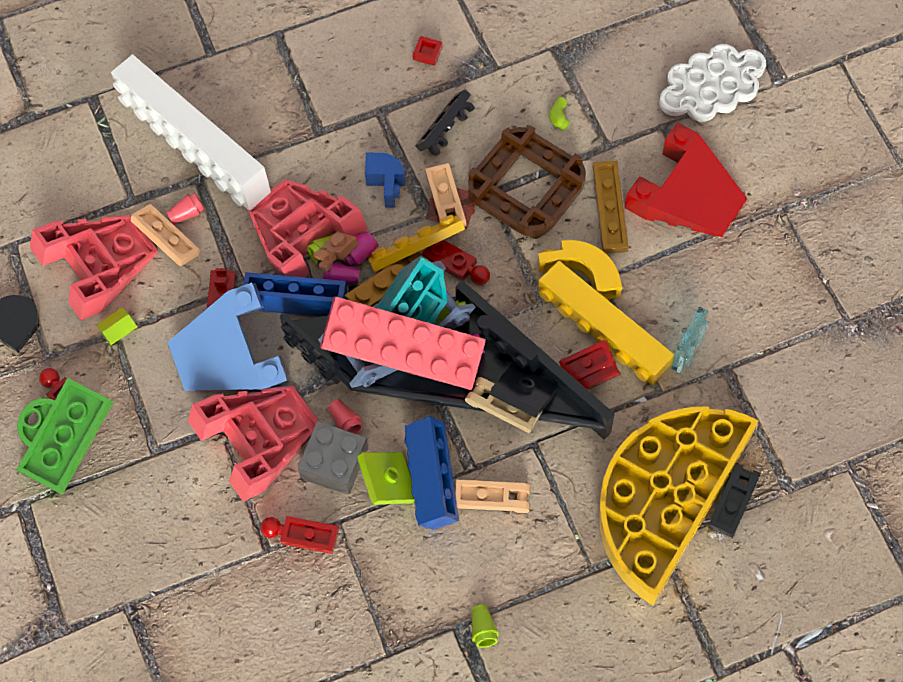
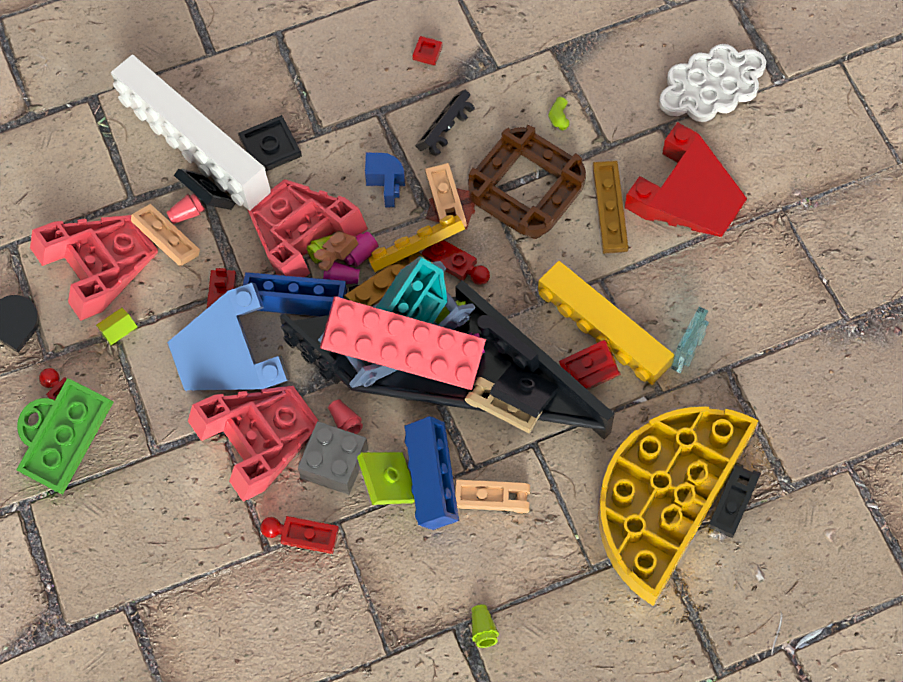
yellow arch [537,240,622,300] -> none
none -> black plate [174,168,236,210]
none -> black plate [238,115,302,172]

